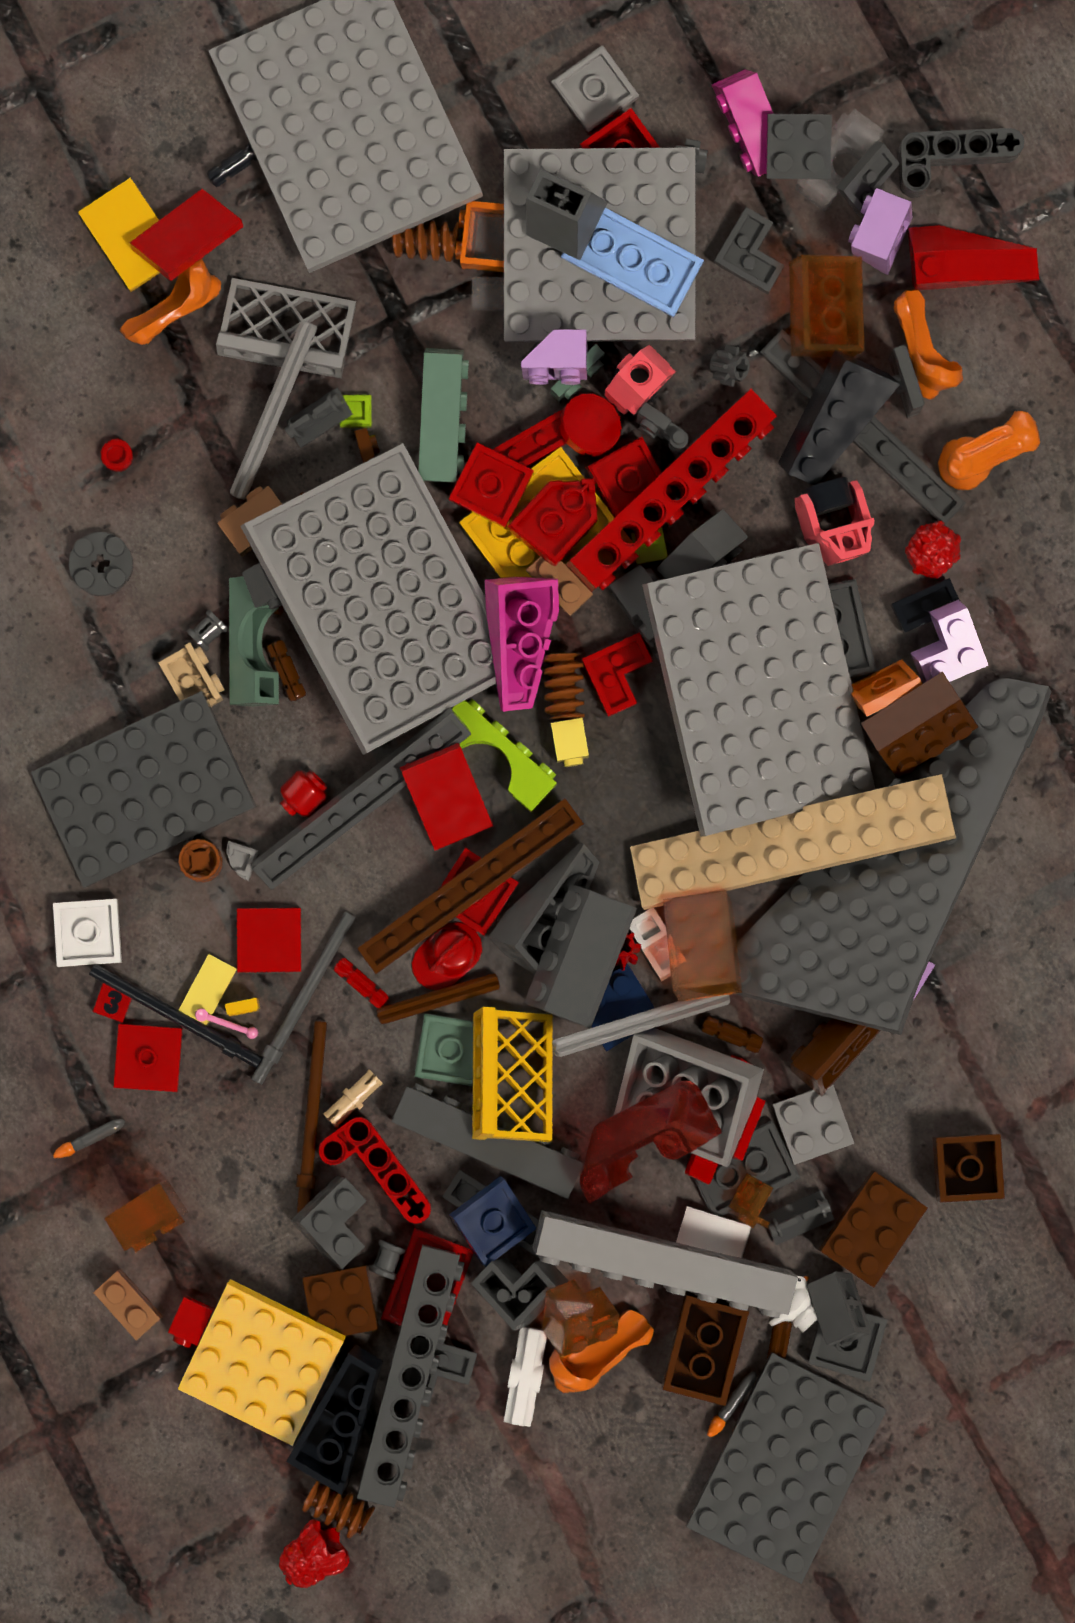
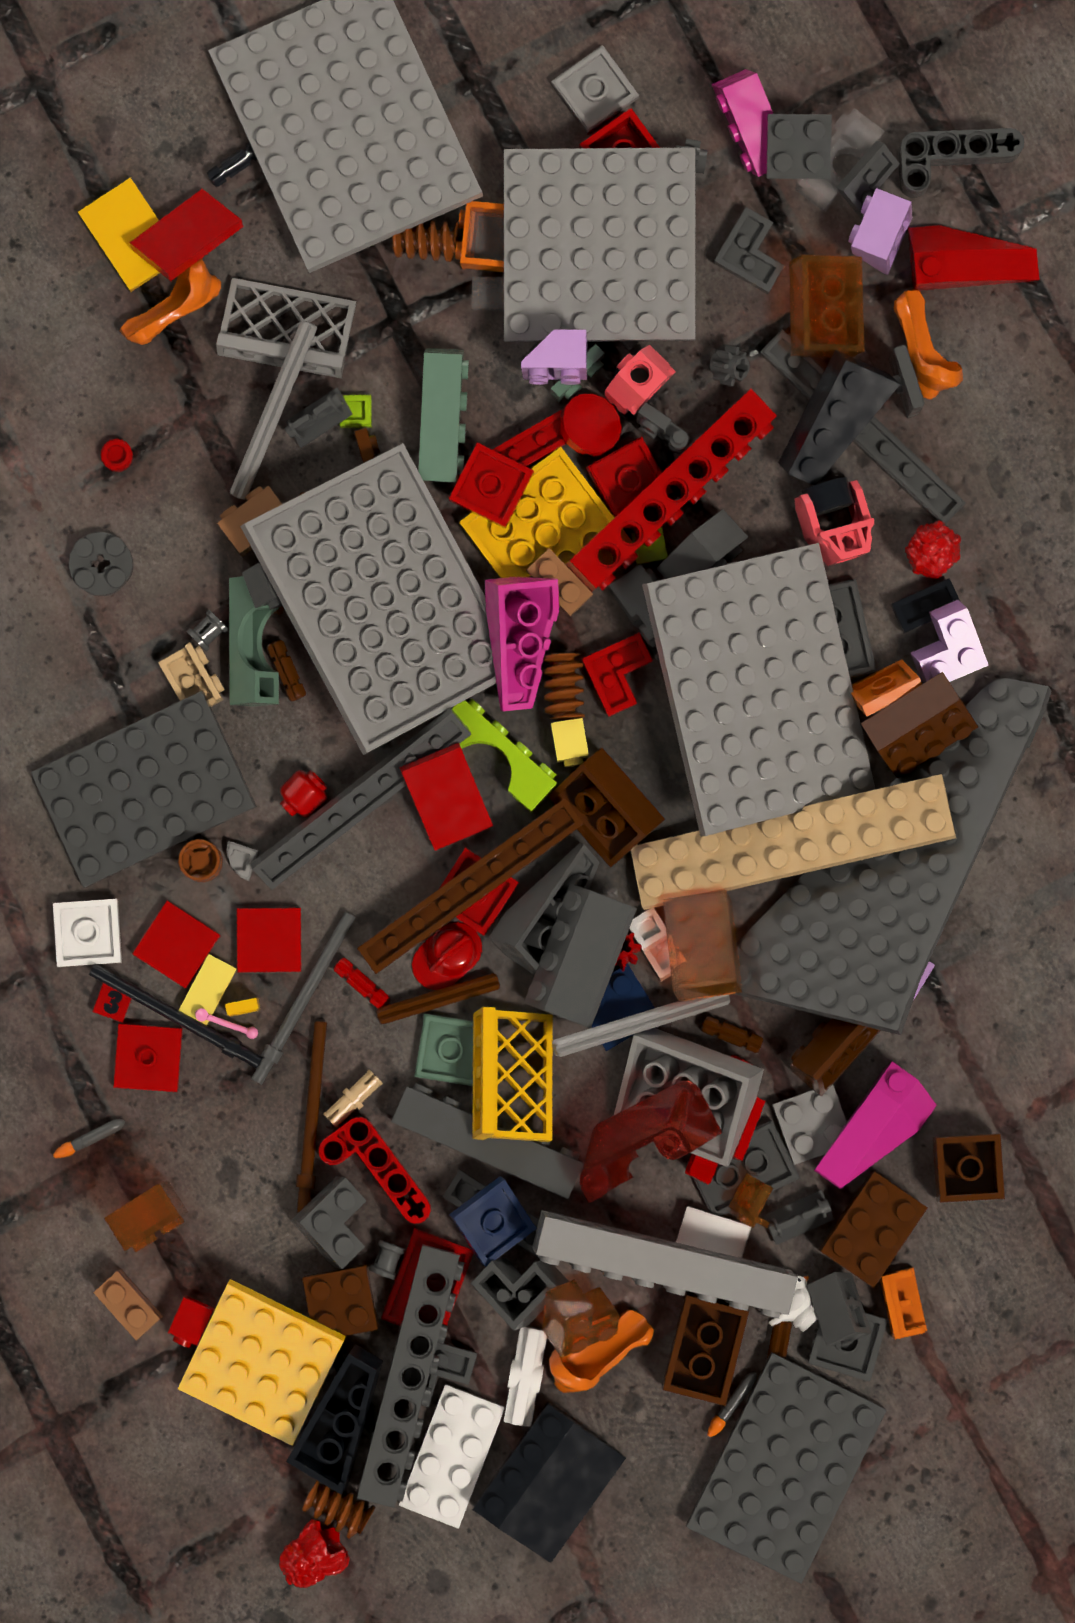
red tile [508,478,598,566] -> none
dark grey slope [526,169,608,260] -> none
light blue tile [561,208,704,318] -> none
orange hair [938,411,1040,490] -> none
none -> red tile [132,901,221,989]
none -> white plate [399,1384,505,1529]
none -> black slope [472,1401,626,1563]
none -> reddish brown slope [548,748,665,867]
none -> dark pink wedge [814,1061,937,1189]
none -> orange hinge [880,1267,927,1340]

